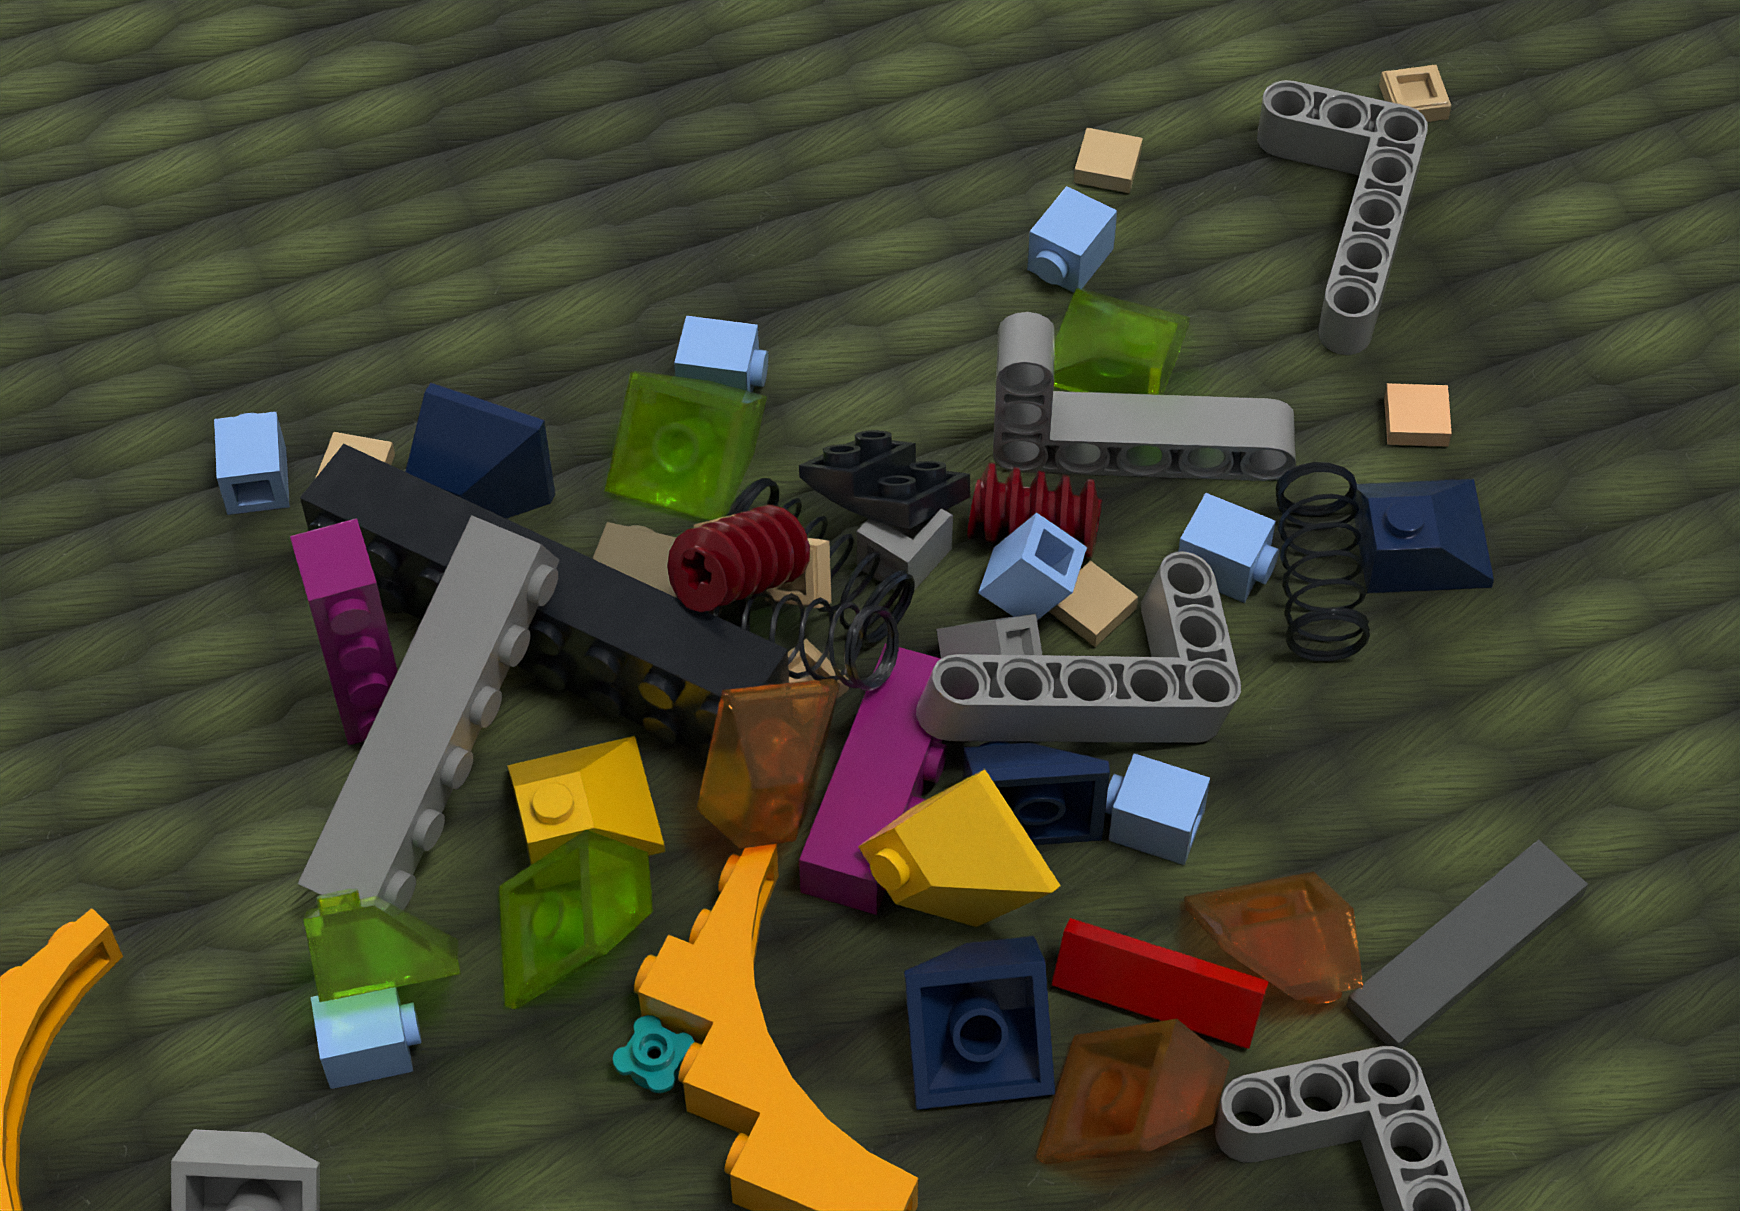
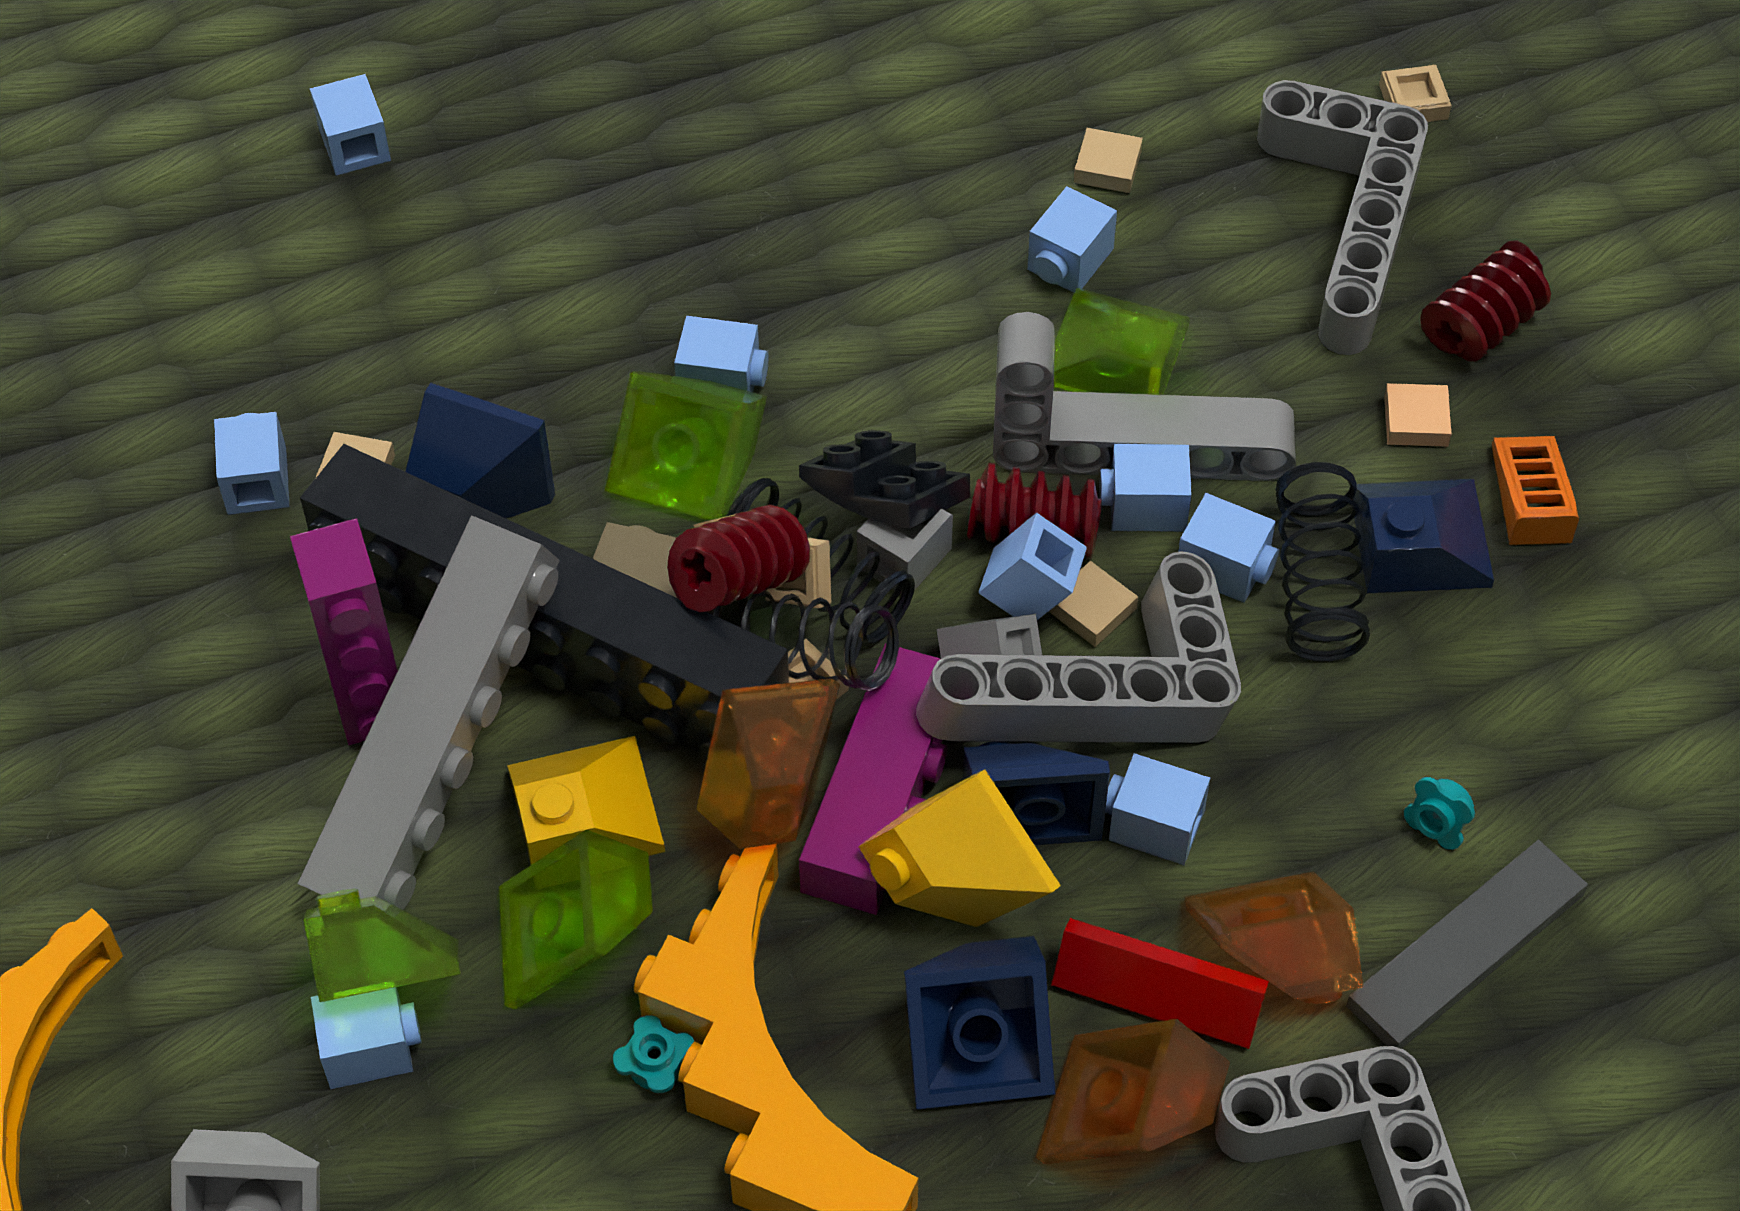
none -> light blue brick [310,74,391,176]
none -> light blue brick [1099,444,1191,532]
none -> teal plate [1404,777,1475,850]
none -> dark red piece [1420,240,1551,362]
none -> orange slope [1492,436,1579,545]

